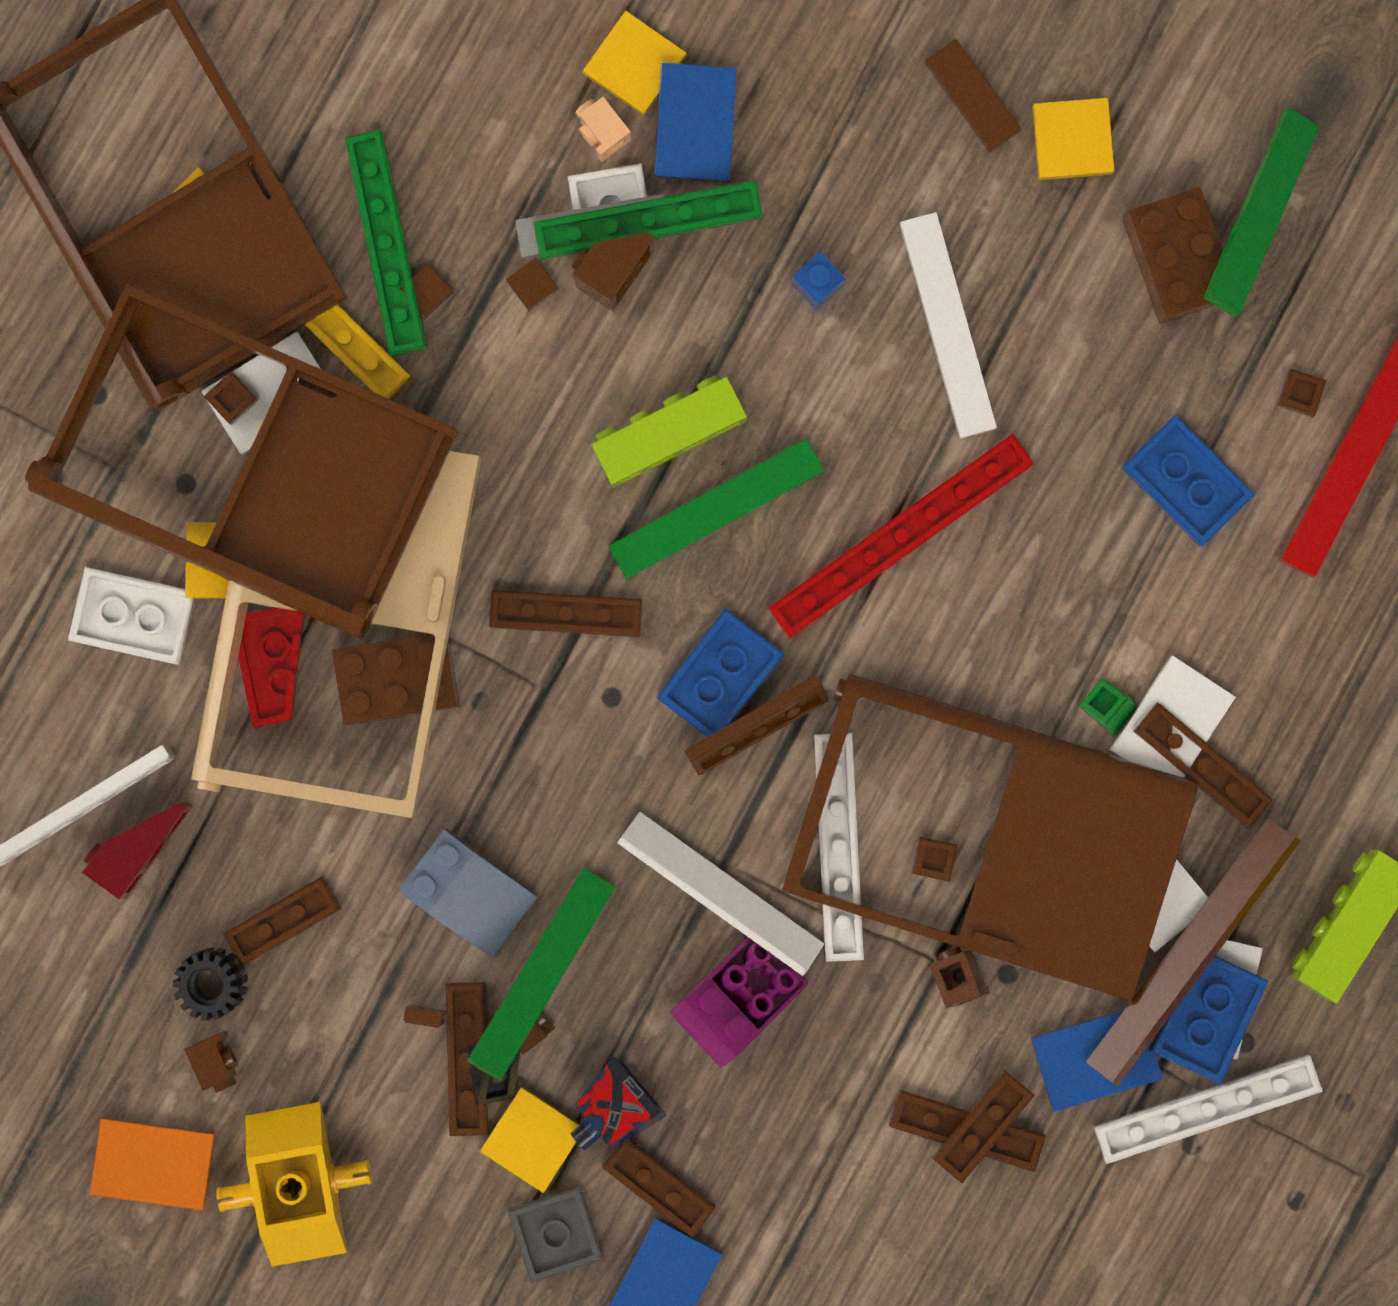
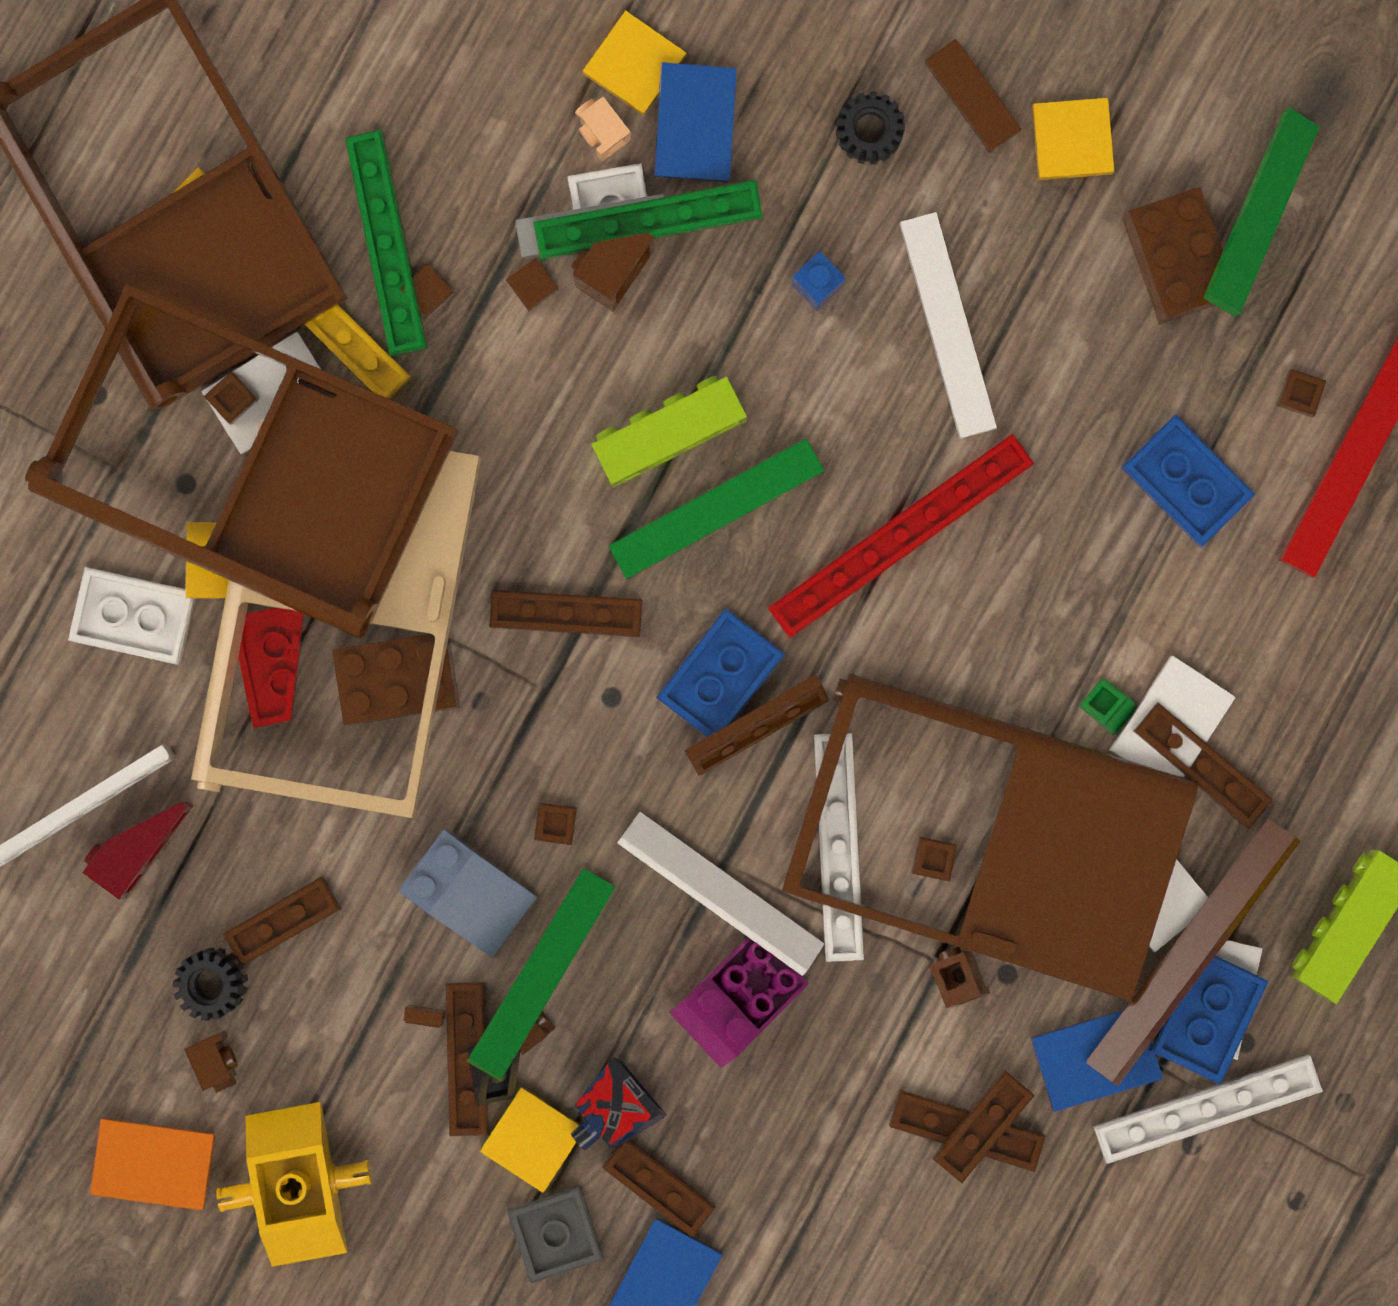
none -> reddish brown tile [534,803,577,845]
none -> black tyre [836,91,905,165]

